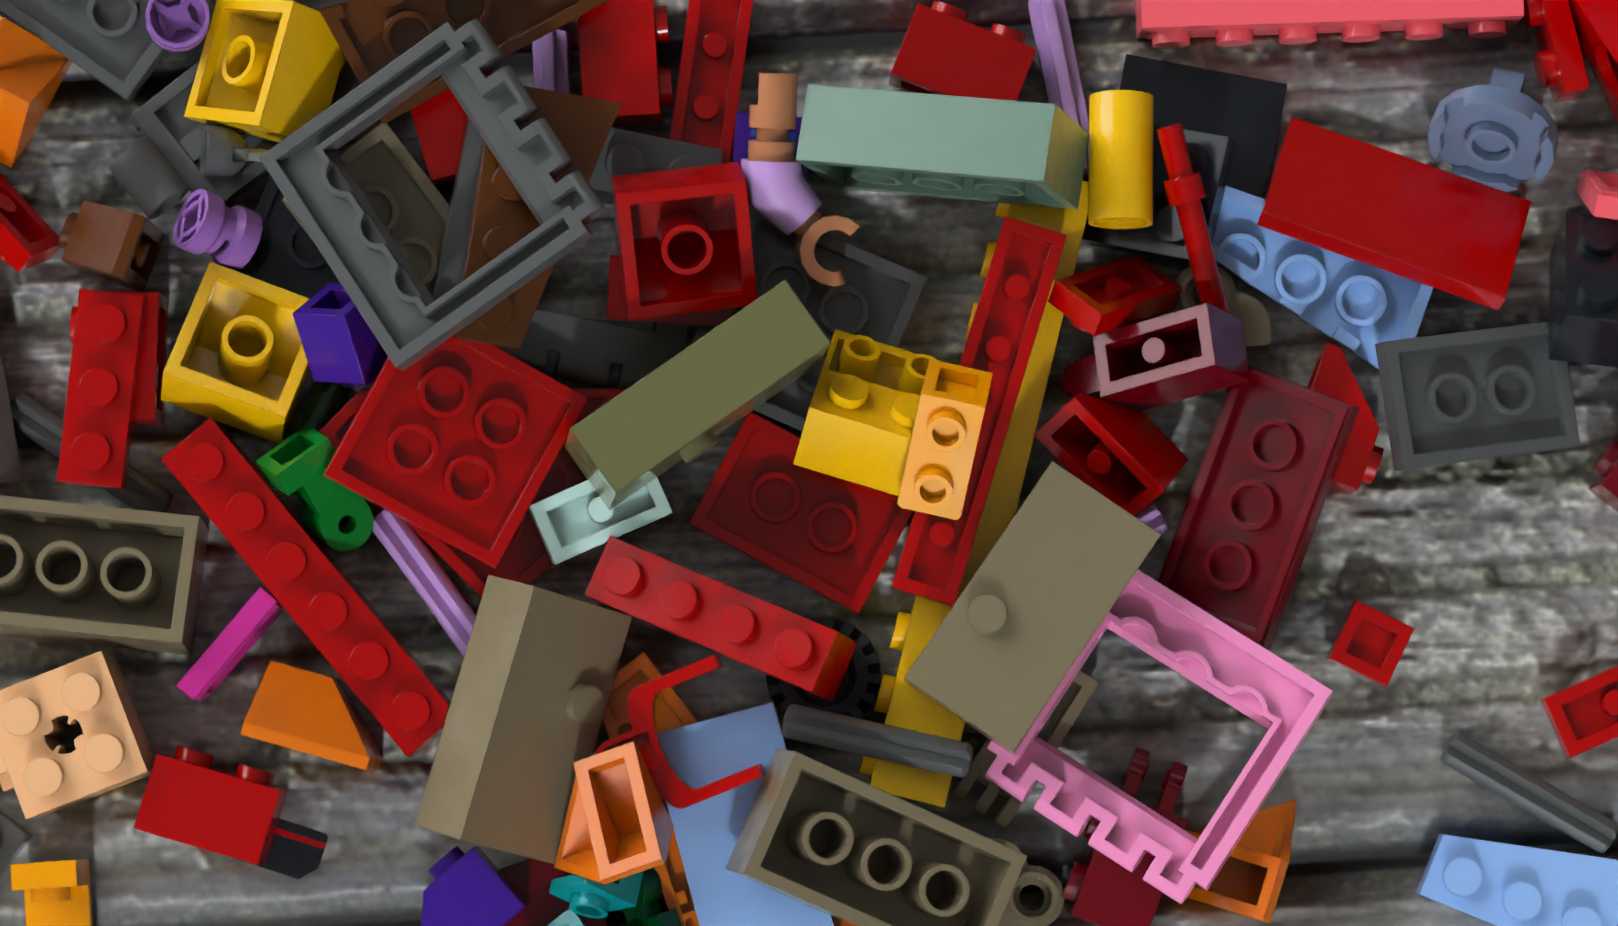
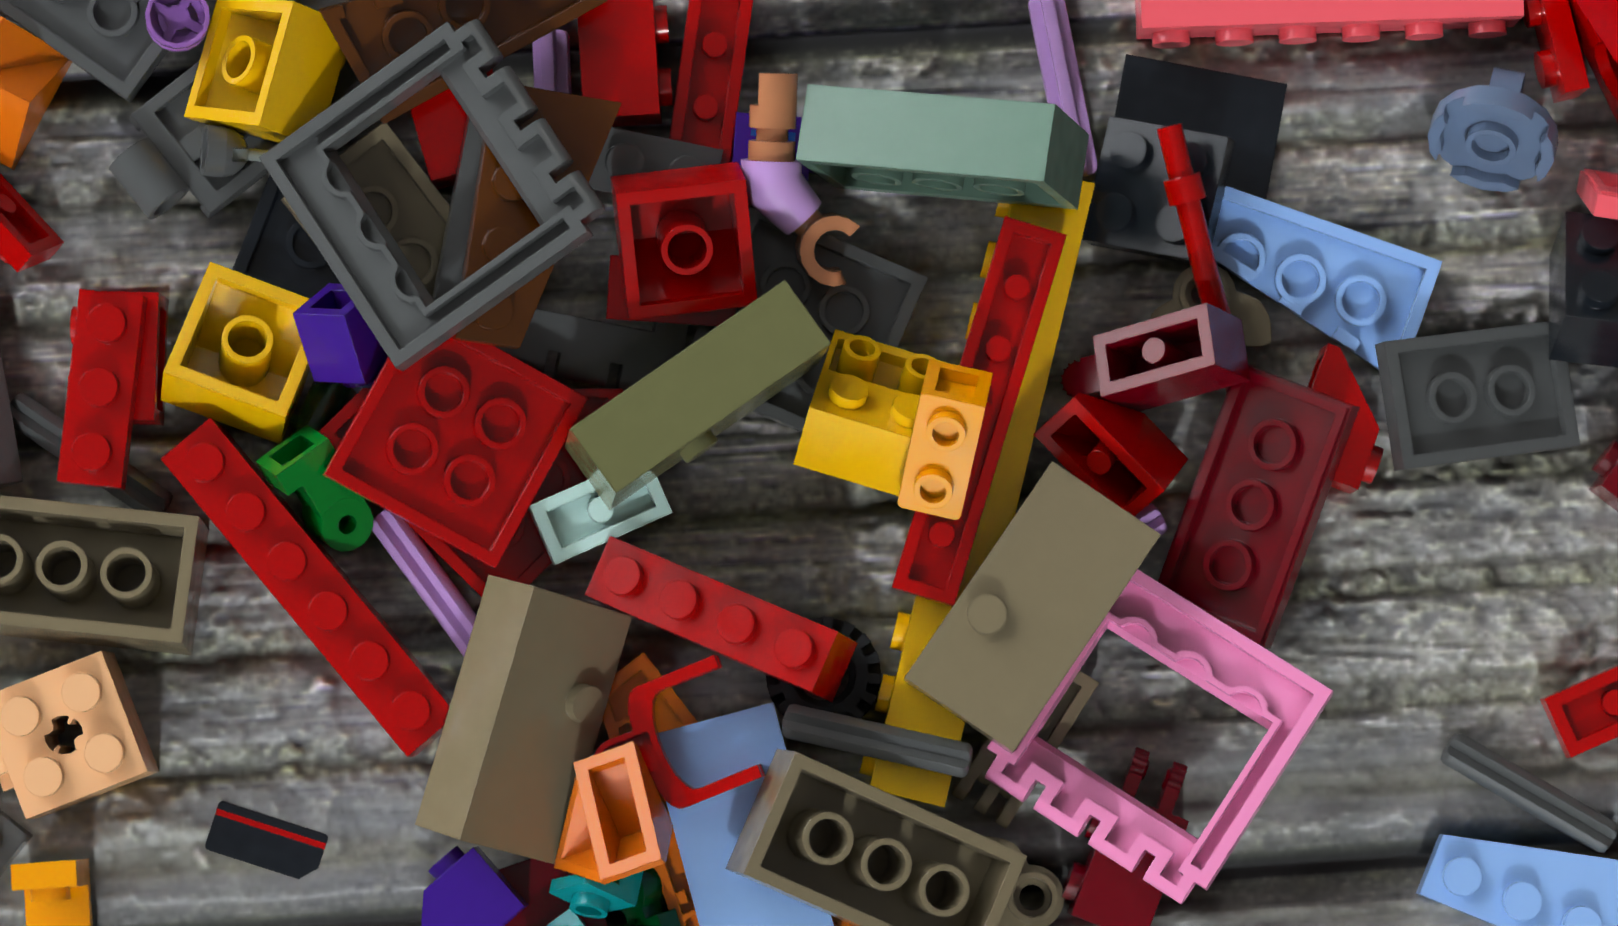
reddish brown slope [59,200,166,292] -> none
red piece [134,745,288,865] -> none
medium lavender wheel [173,188,263,271] -> none
dark pink tile [176,587,284,701] -> none
orange slope [240,660,383,770] -> none
red plate [689,412,913,615] -> none
red piece [889,1,1037,101] -> none
red plate [1048,255,1182,336] -> none
yellow pin [1088,90,1154,229] -> none
orange slope [1186,798,1297,924] -> none
red tile [1257,117,1531,311] -> none
red plate [1326,600,1414,687] -> none

